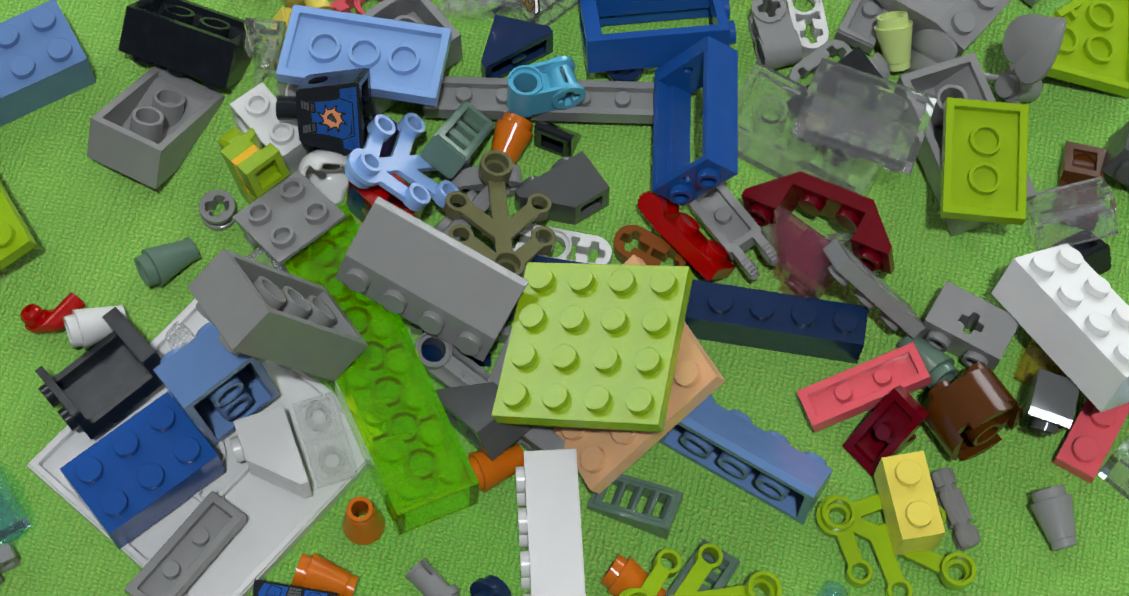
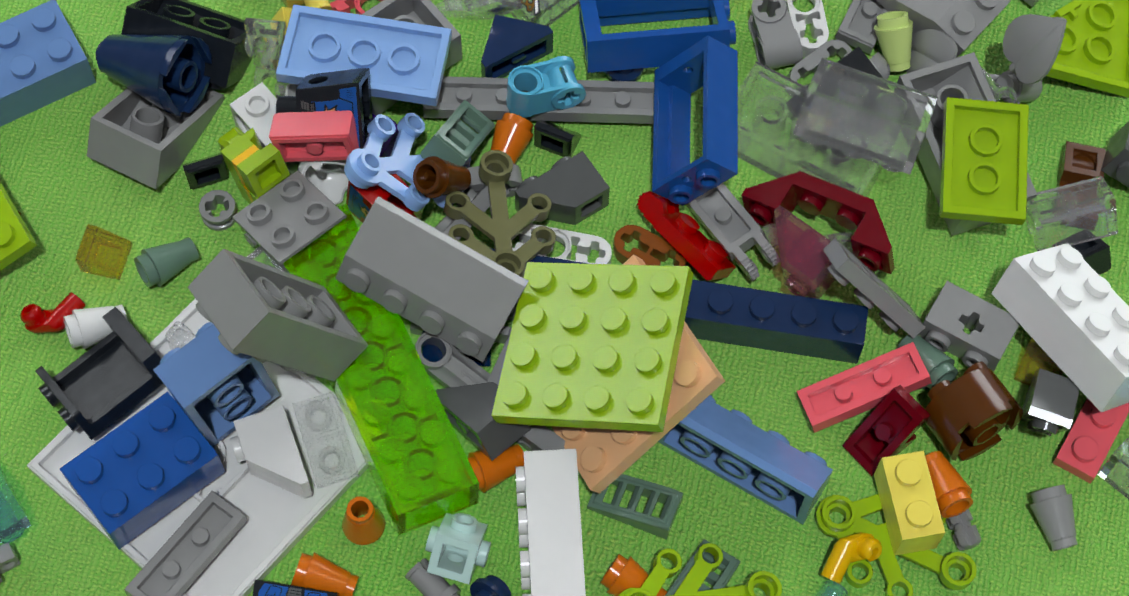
none -> clear yellow slope [76,224,133,280]
none -> dark blue cone [96,34,212,116]
none -> black slope [183,153,229,190]
none -> coral slope [269,110,359,162]
none -> reddish brown cone [413,156,471,198]
none -> light aqua brick [425,513,491,584]
none -> yellow arm [820,532,882,584]
none -> orange cone [925,451,973,518]
none -> clear hand [981,67,1017,103]

